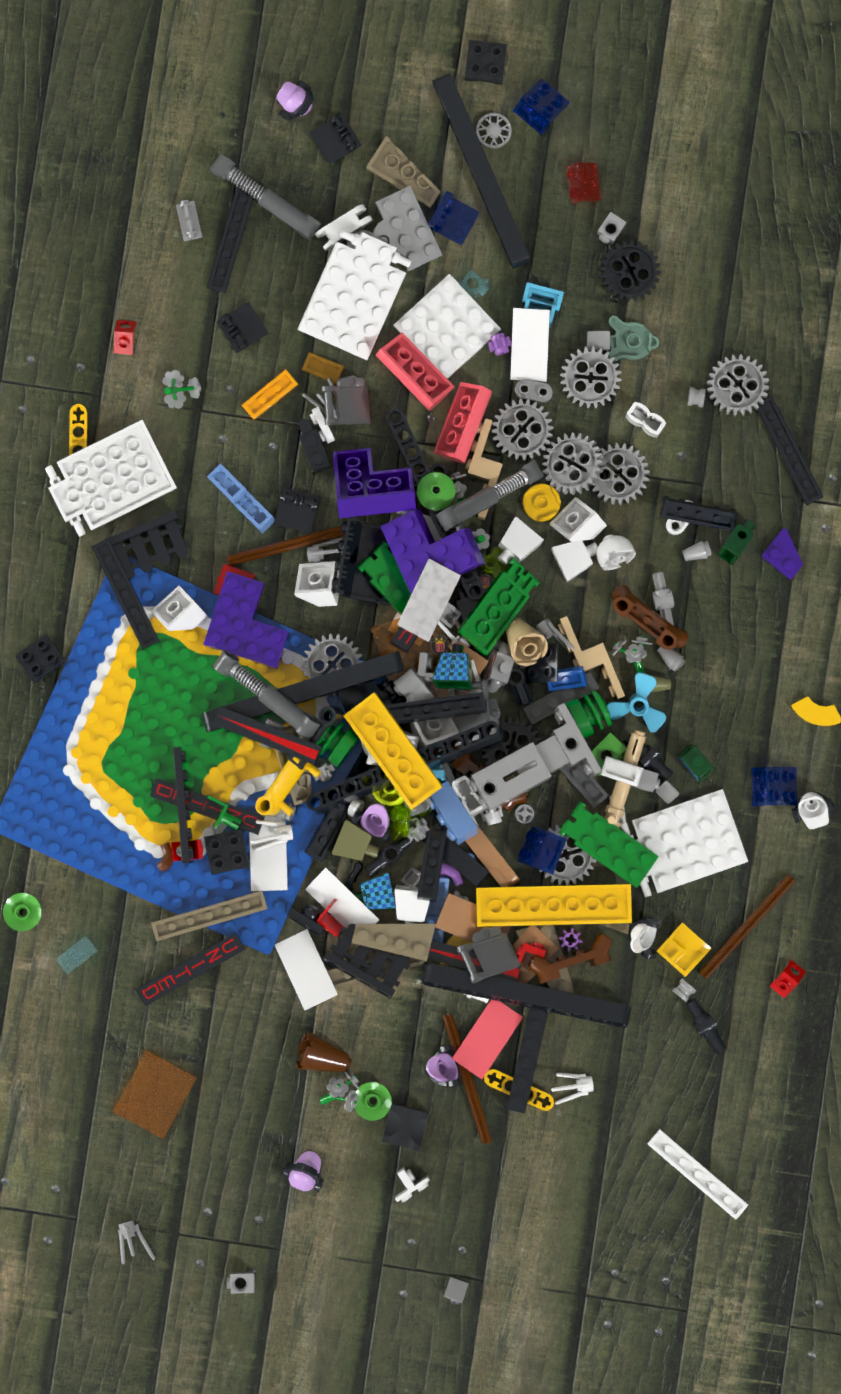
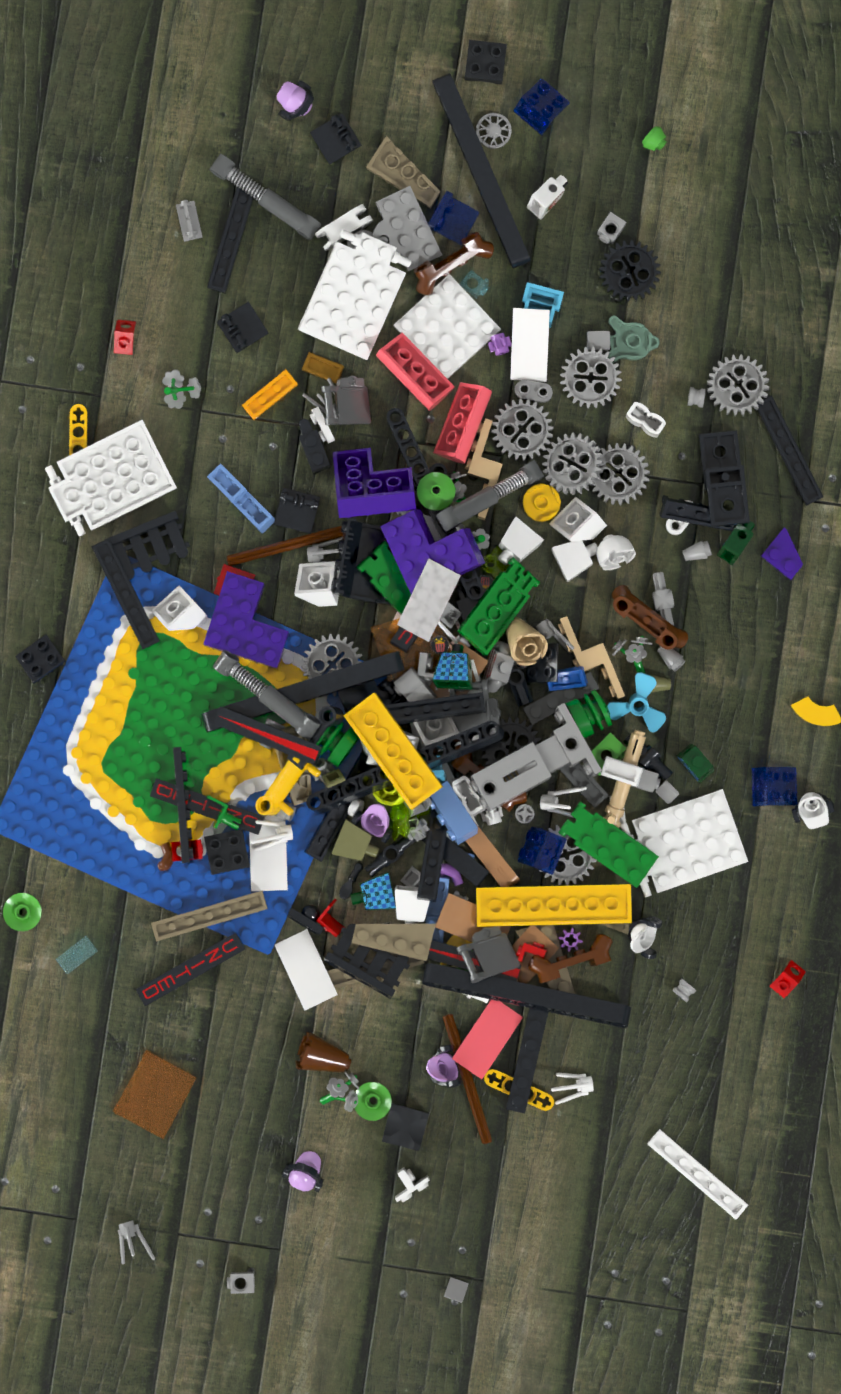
white sticker [305,868,379,929] -> none
clear red bracket [567,162,601,204] -> none
yellow plate [657,922,712,977] -> none
black pin [686,998,726,1053] -> none
reddish brown axle [699,875,795,979] -> none
none -> olive slope [321,768,346,788]
none -> reddish brown plate [414,232,494,295]
none -> white torso [527,175,568,220]
none -> white plant [540,786,587,818]
none -> bright green cone [642,126,667,151]
none -> black bracket [699,430,750,527]

